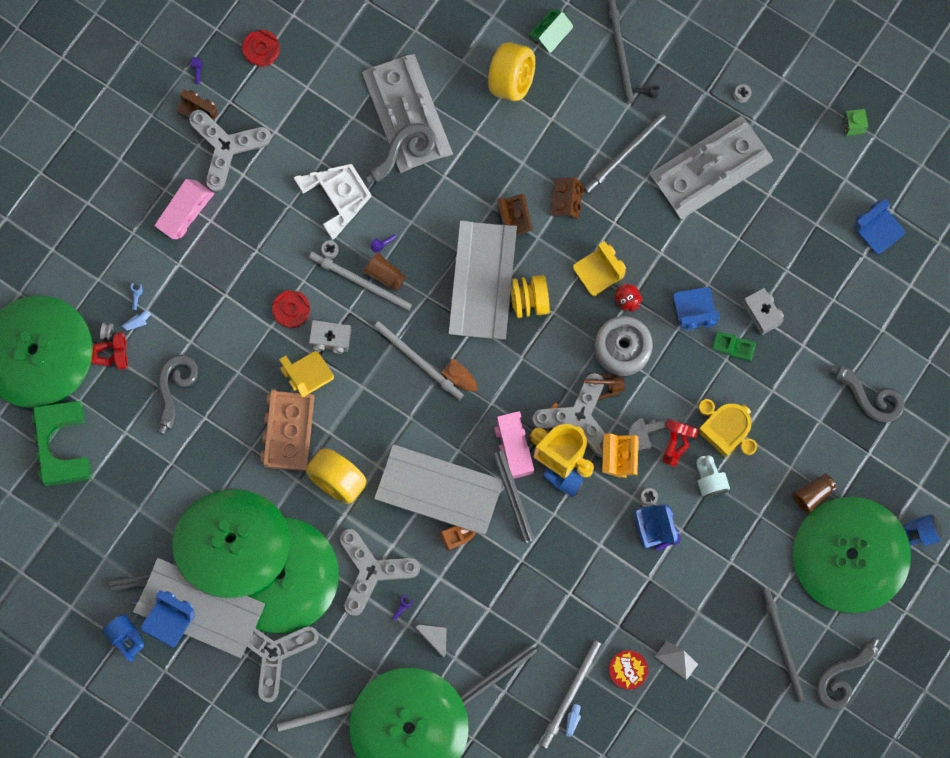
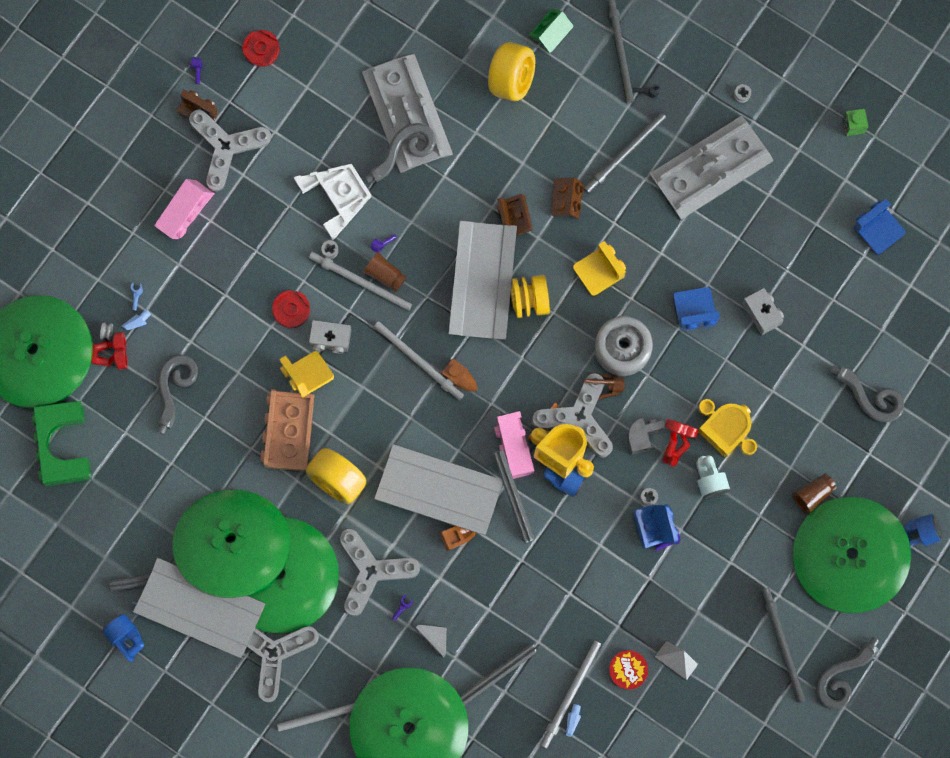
blue bracket [141,590,195,648] -> none
light orange bracket [602,433,639,478] -> none
red head [614,283,642,313] -> none
green slope [713,331,756,362] -> none

